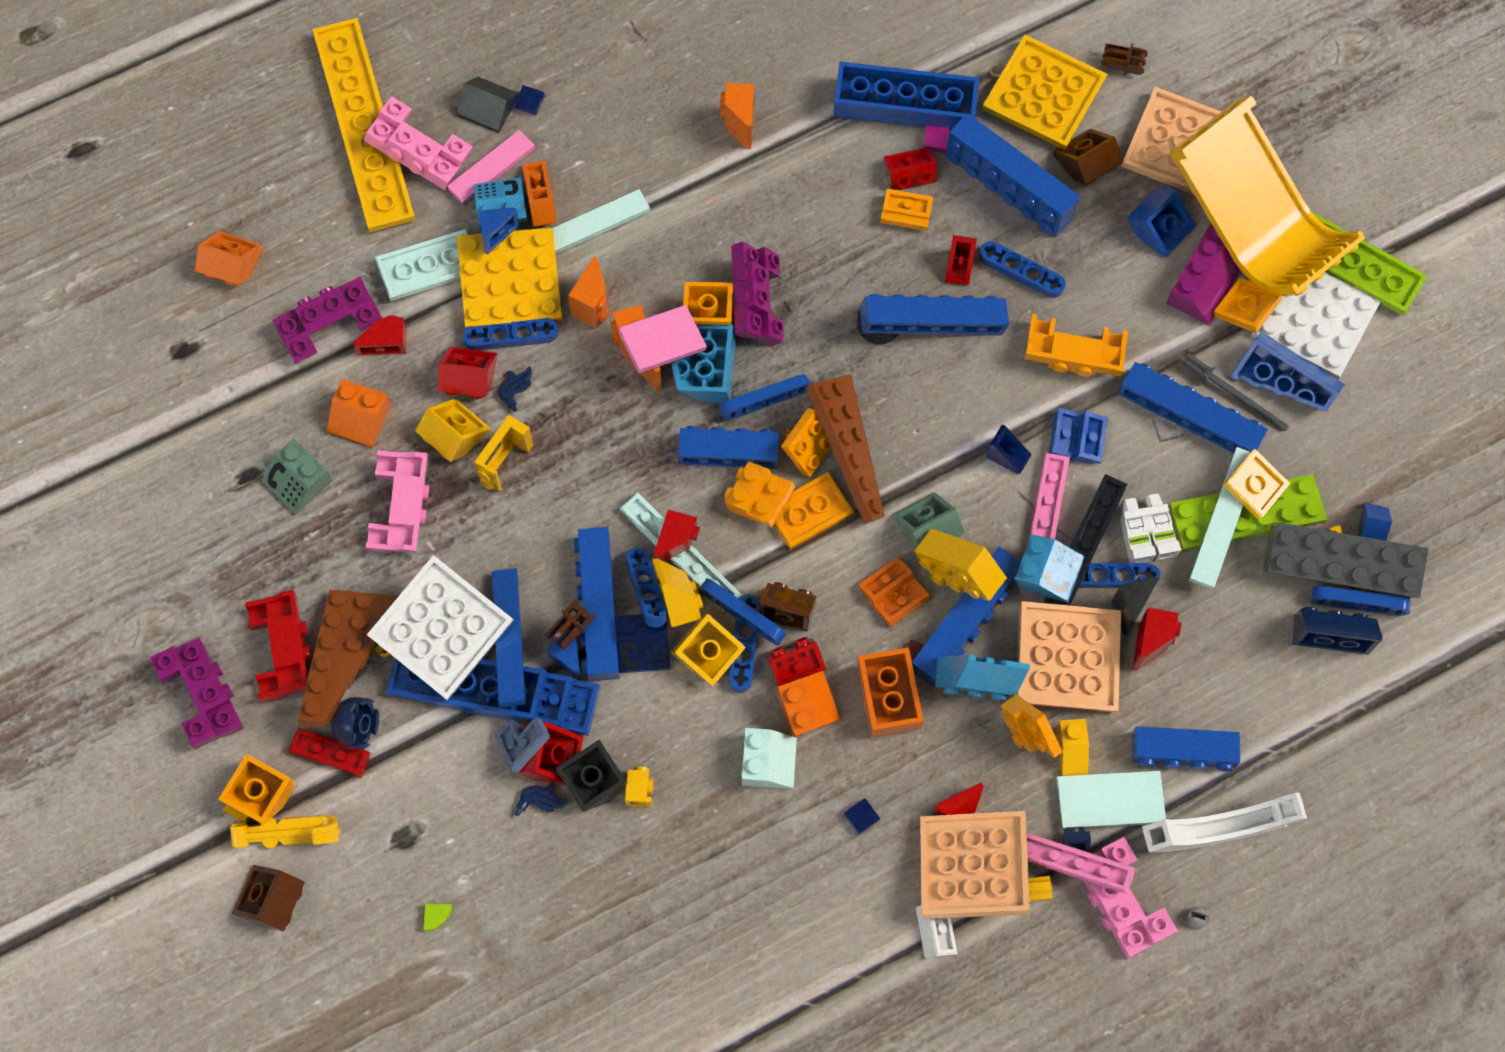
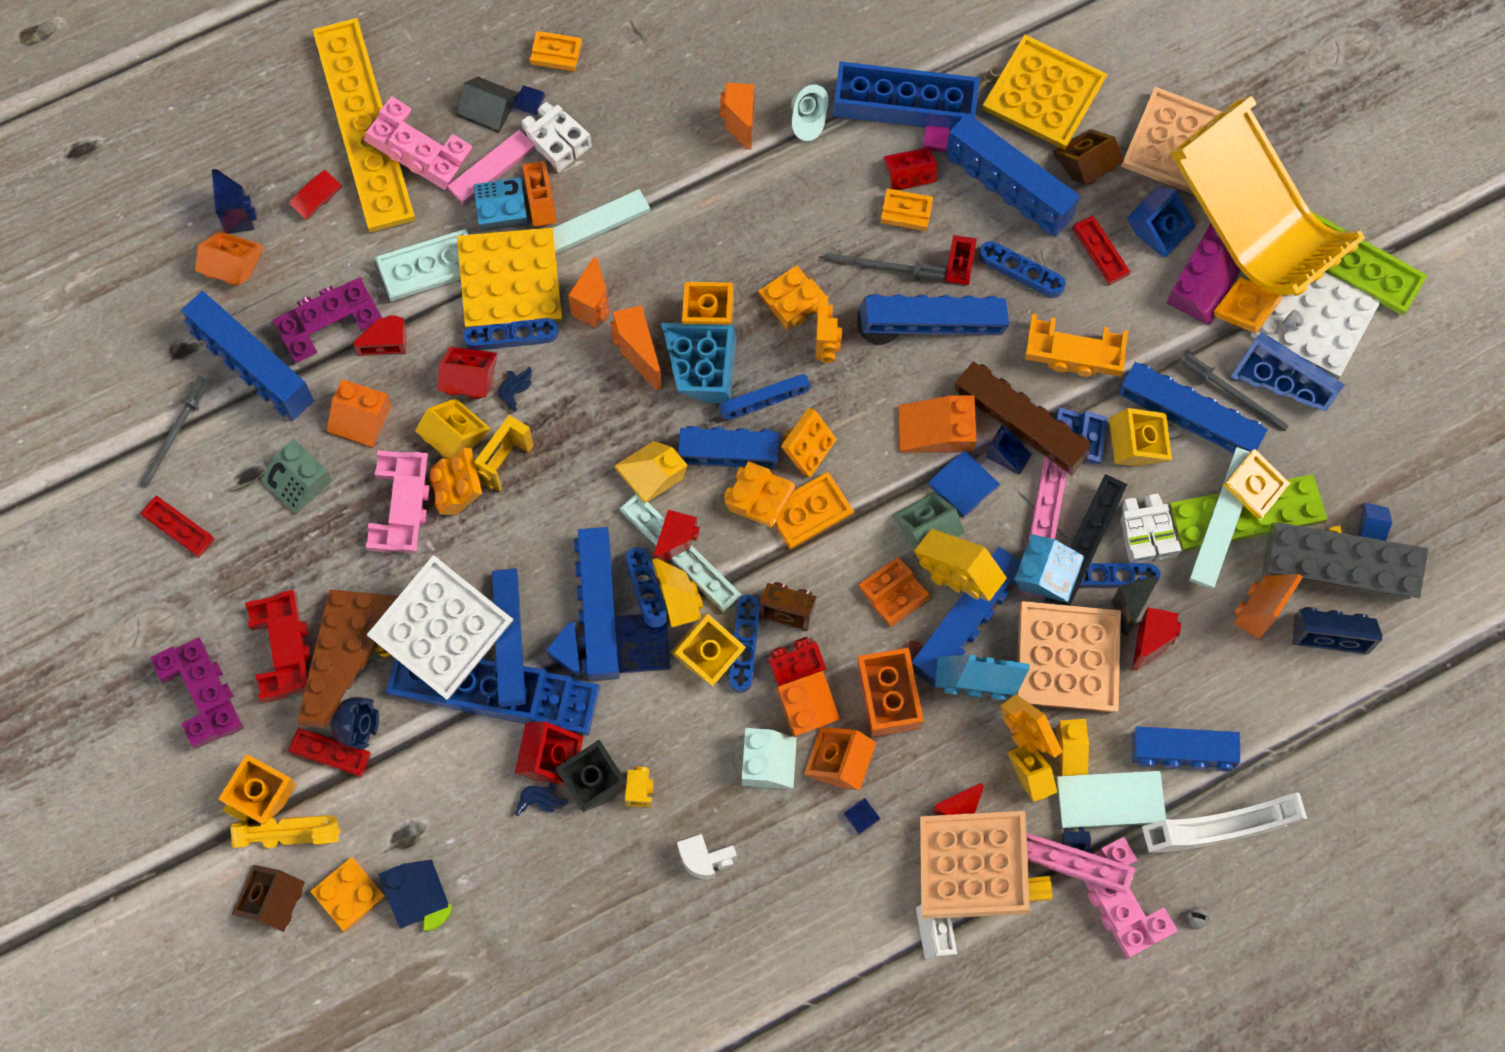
blue slope [479,207,518,255] -> none
sand blue tile [495,717,550,773] -> none
reddish brown arm [545,600,596,651] -> none
bright pink tile [618,305,707,373] -> none
blue beam [699,578,786,645] -> none
magenta bracket [731,241,784,346] -> none
dark orange wing [805,374,885,524] -> none
reddish brown arm [1101,43,1148,75] -> none
blue beam [1311,586,1411,616] -> none
none -> red tile [140,495,215,558]
none -> dark grey piece [141,376,210,488]
none -> blue brick [181,290,314,421]
none -> clear blue slope [211,169,258,234]
none -> red slope [289,169,342,220]
none -> light orange plate [310,857,386,933]
none -> dark blue slope [378,859,449,929]
none -> light orange plate [429,448,482,515]
none -> white hips [521,102,592,173]
none -> light orange plate [530,31,582,72]
none -> yellow slope [614,441,688,504]
none -> white brick [677,834,737,880]
none -> light orange plate [758,265,826,330]
none -> light aqua piece [791,84,829,141]
none -> orange slope [804,727,876,791]
none -> light orange plate [815,295,842,363]
none -> dark grey piece [825,253,945,281]
none -> orange slope [898,396,976,453]
none -> blue slope [927,451,1000,518]
none -> reddish brown brick [955,361,1091,476]
none -> yellow slope [1008,747,1057,802]
none -> red tile [1072,215,1131,285]
none -> yellow slope [1109,408,1172,466]
none -> orange slope [1234,574,1303,640]
none -> light grey hinge [1282,309,1304,331]

